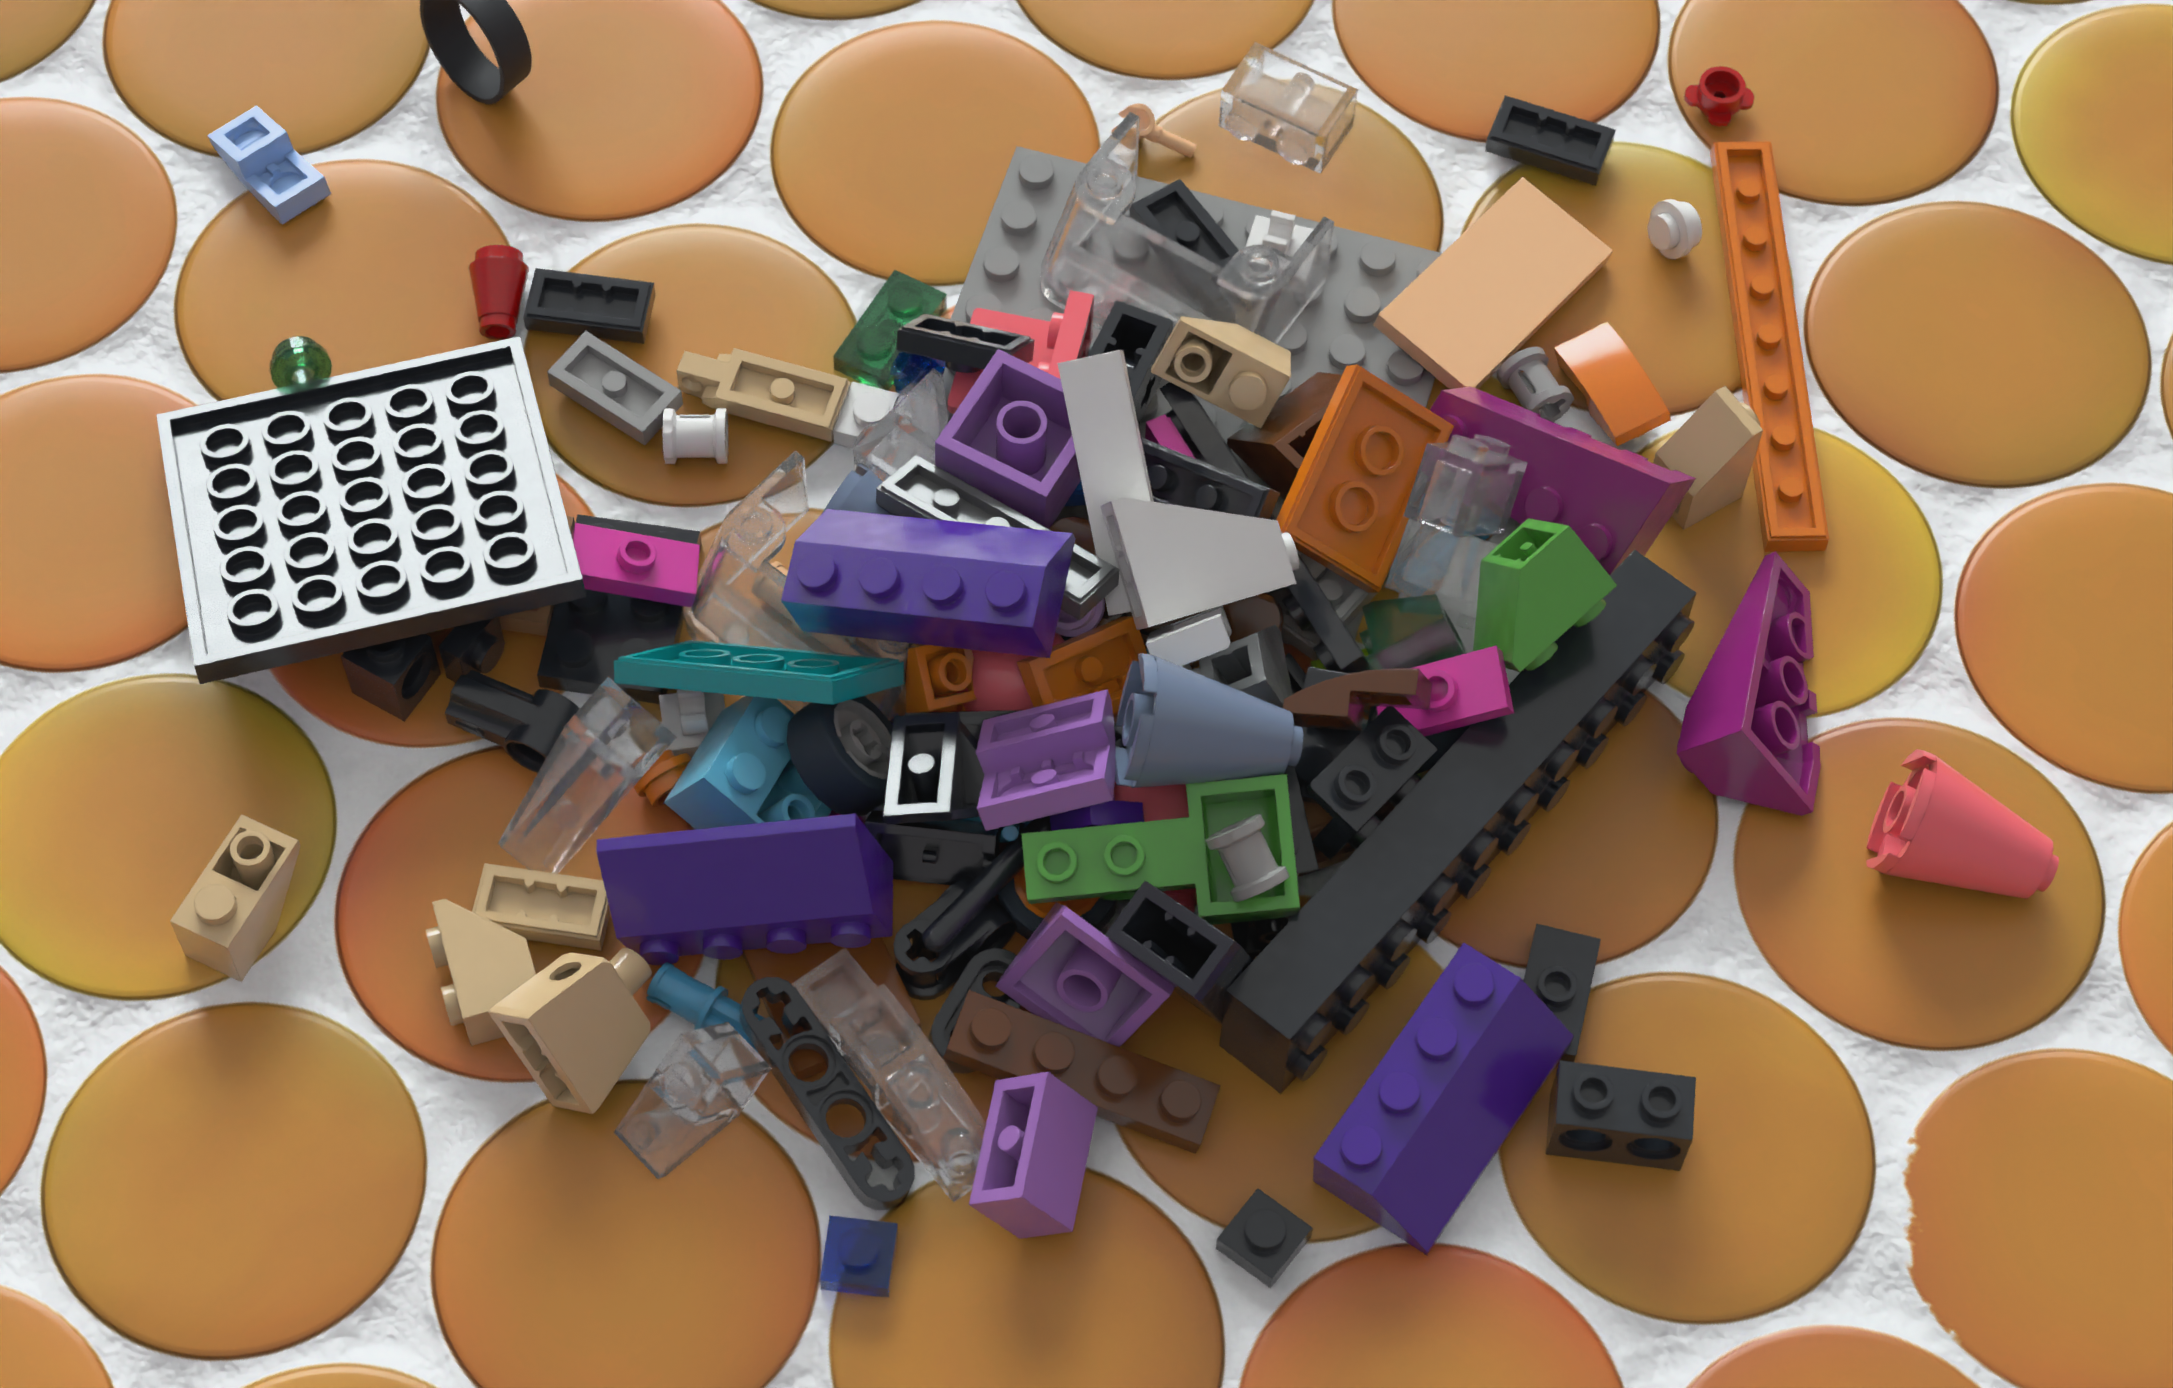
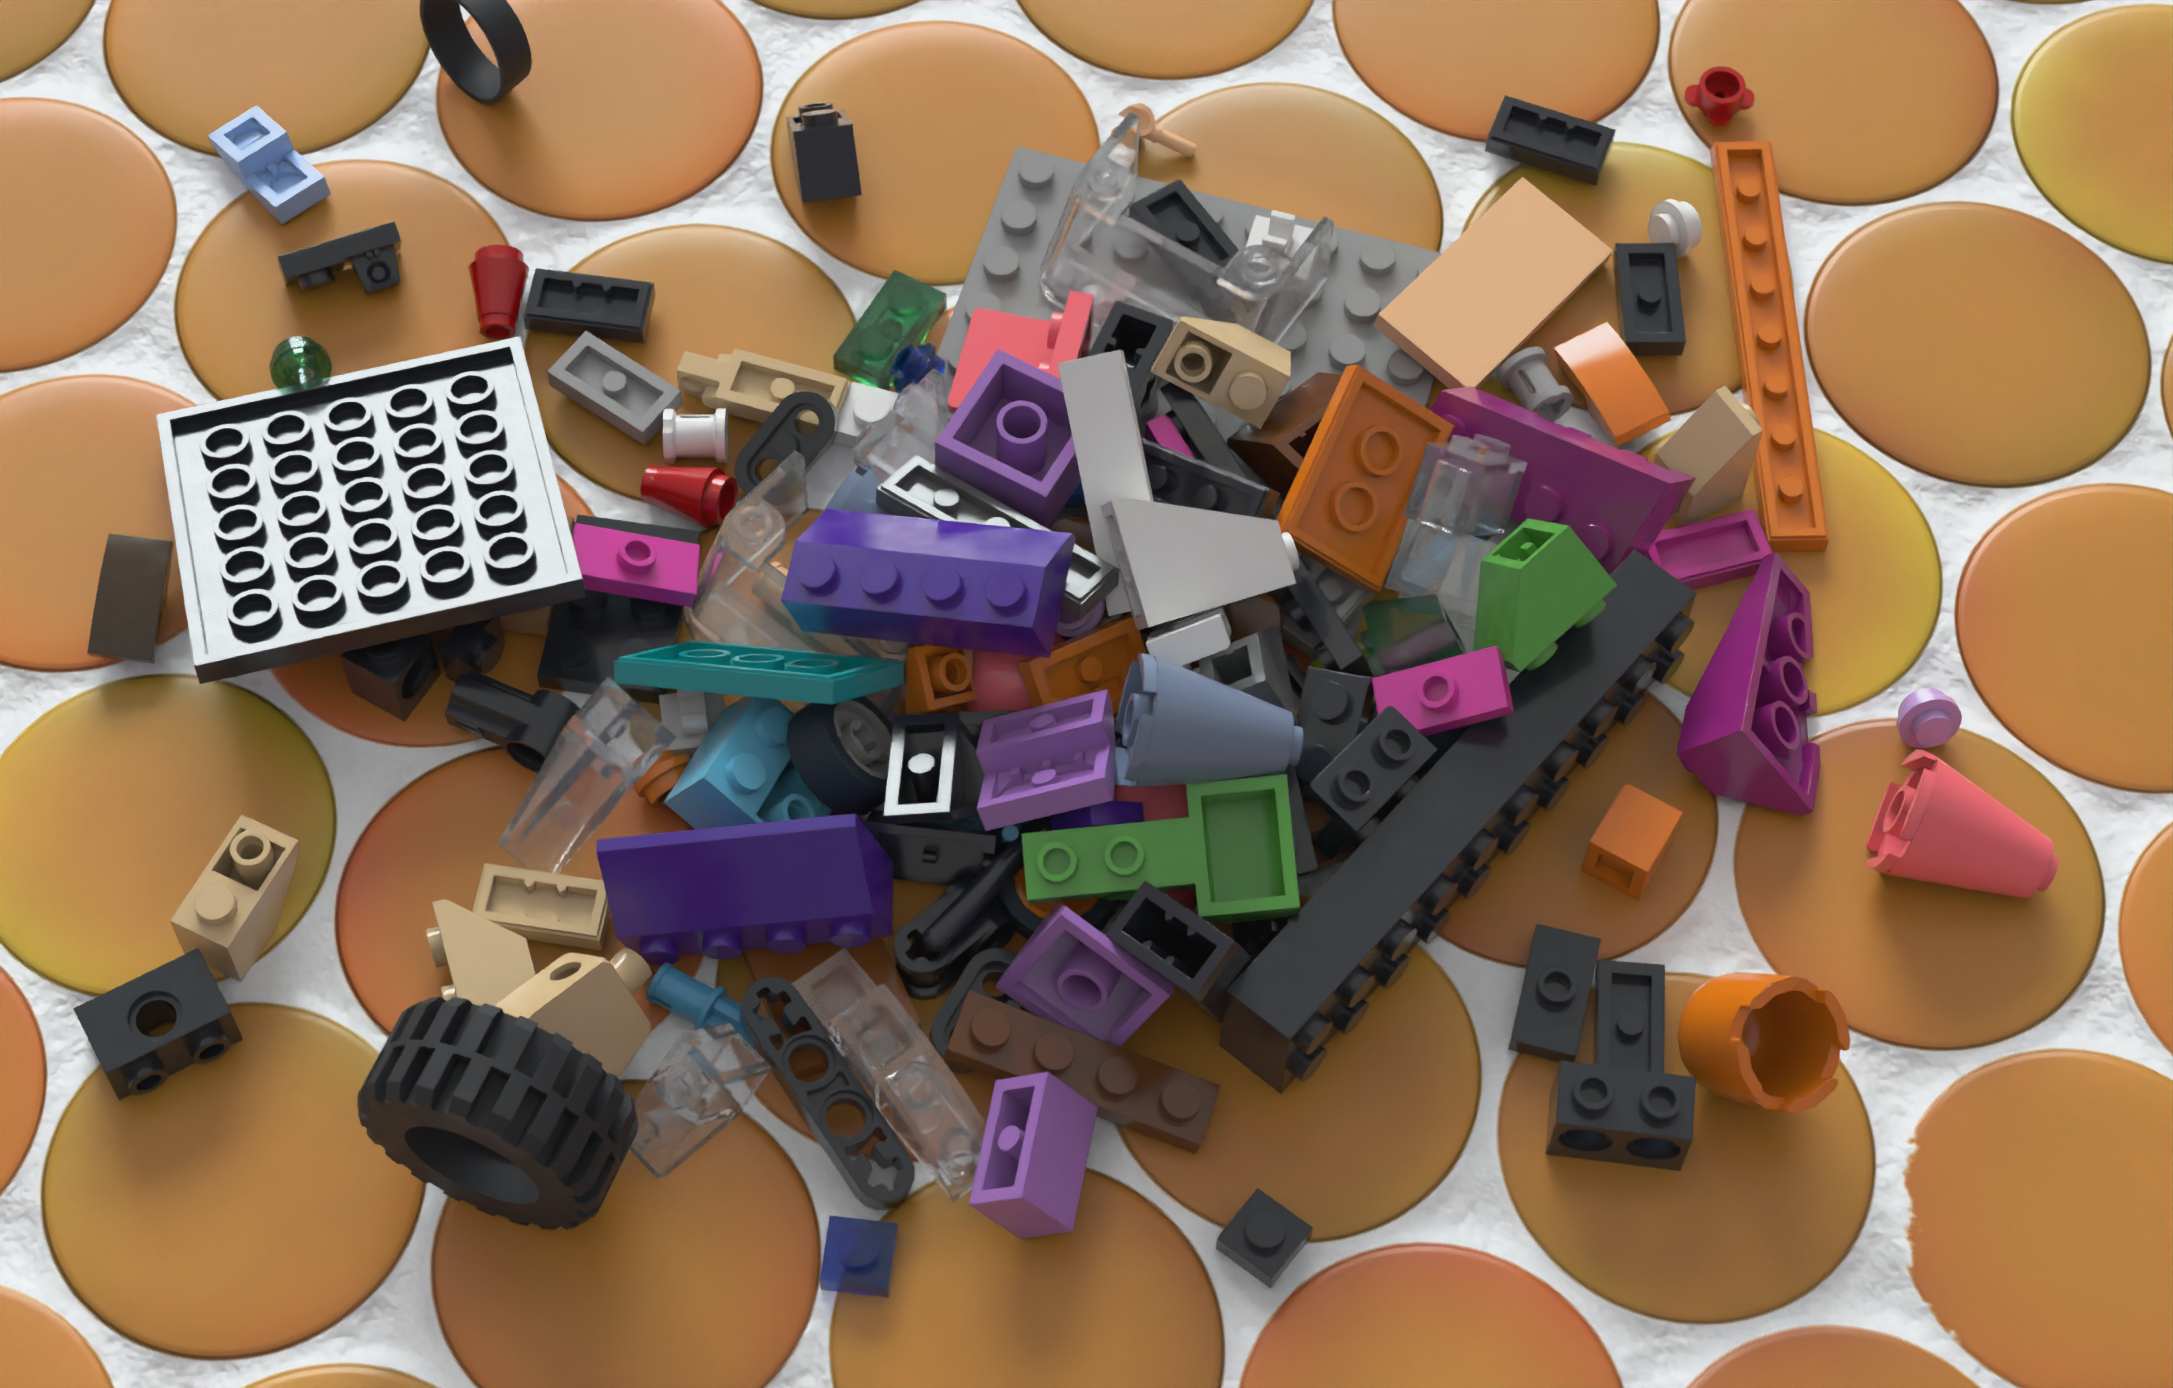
black plate [896,314,1035,373] -> none
light grey bush [1205,814,1290,902] -> none
clear brick [1219,42,1358,174] -> none
reddish brown slope [1283,668,1432,731] -> none
dark purple slope [1313,943,1574,1255] -> none
none -> black brick [73,948,243,1100]
none -> dark brown slope [87,533,174,664]
none -> black hinge [278,221,401,294]
none -> black tyre [357,997,638,1230]
none -> red cone [640,465,738,528]
none -> black plate [735,391,839,501]
none -> black slope [786,102,862,203]
none -> orange panel [1581,784,1683,901]
none -> black plate [1594,960,1665,1073]
none -> black plate [1612,243,1686,356]
none -> dark pink tile [1645,509,1772,590]
none -> orange cylinder [1677,972,1850,1113]
none -> lavender plate [1897,688,1962,749]

